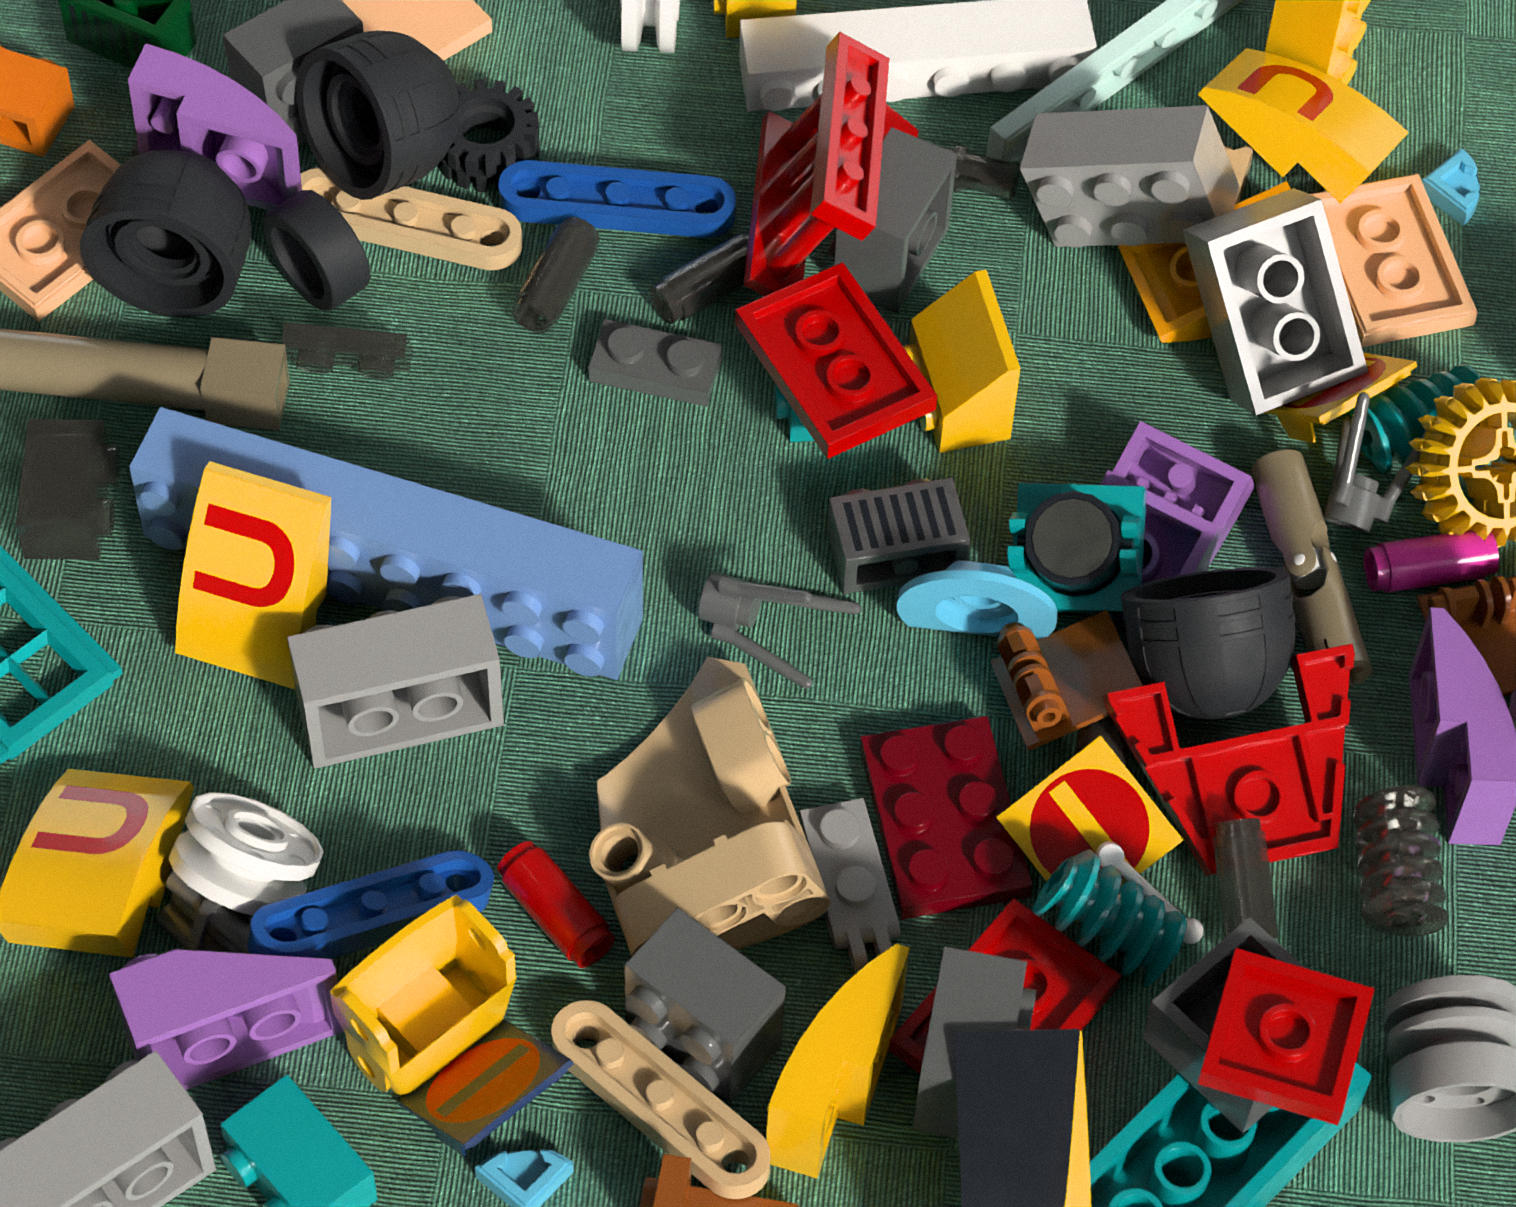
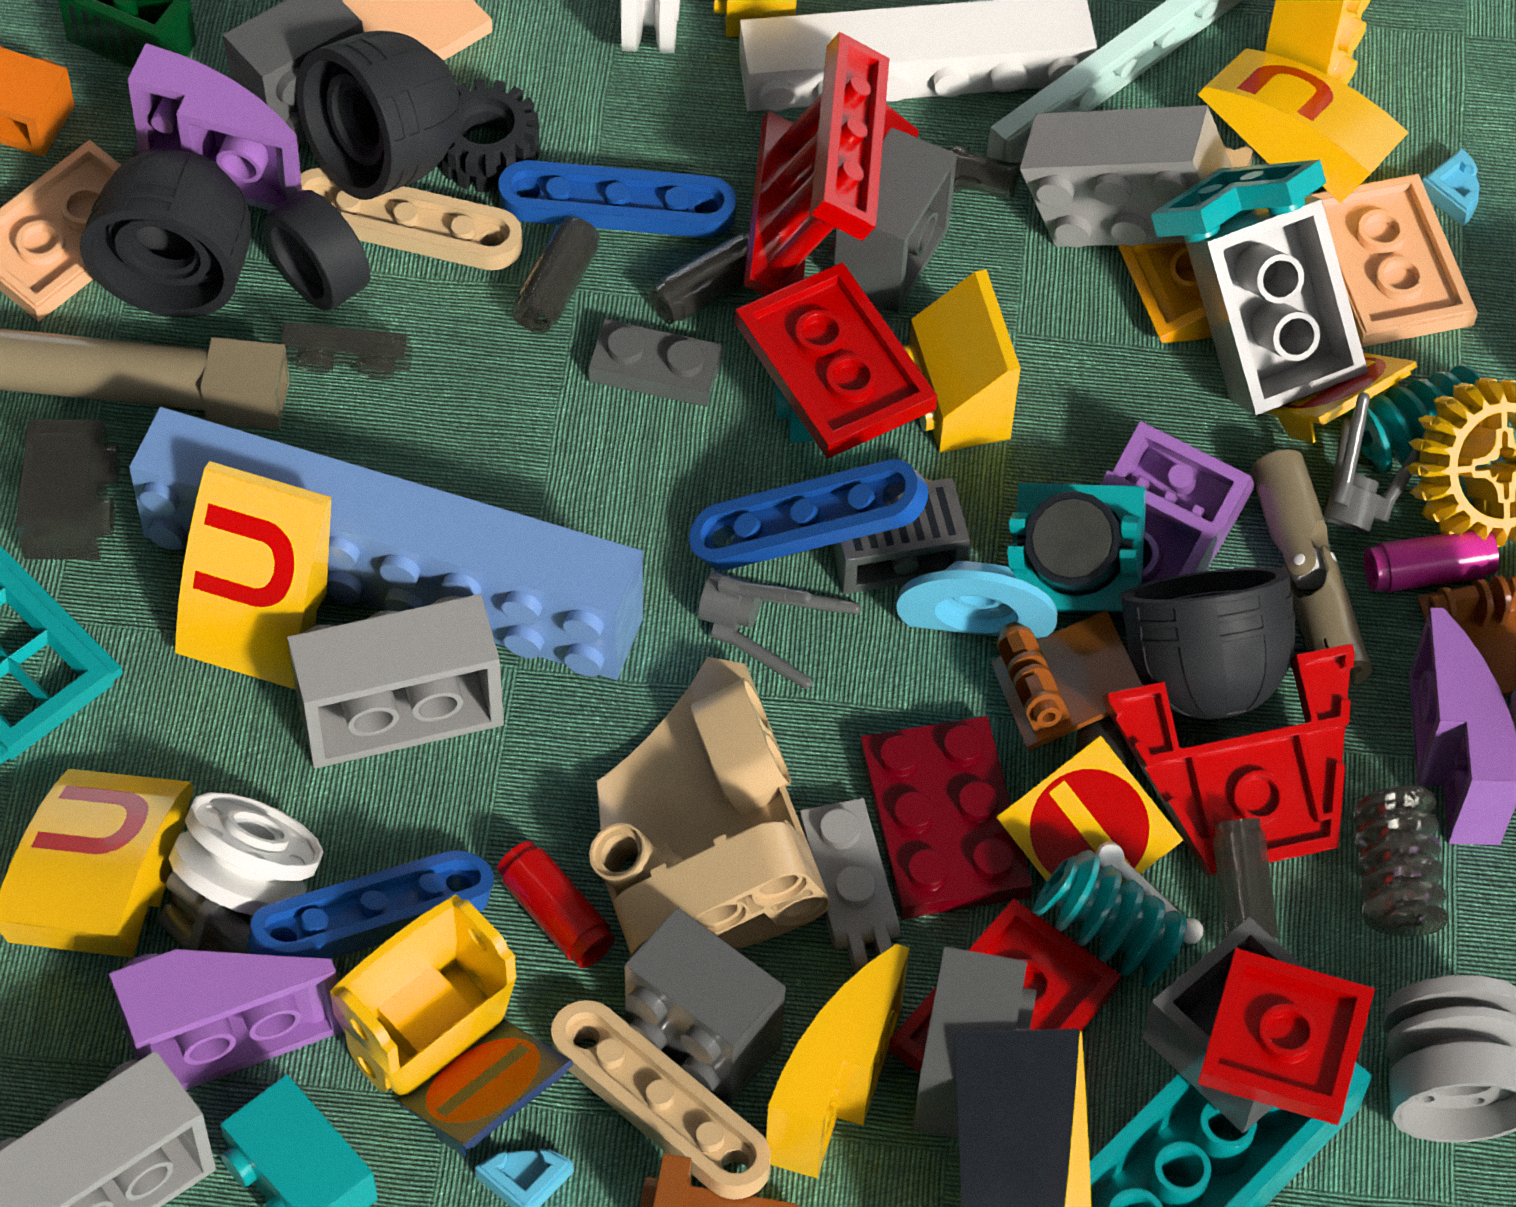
none -> blue plate [689,459,928,570]
none -> teal plate [1150,159,1326,243]

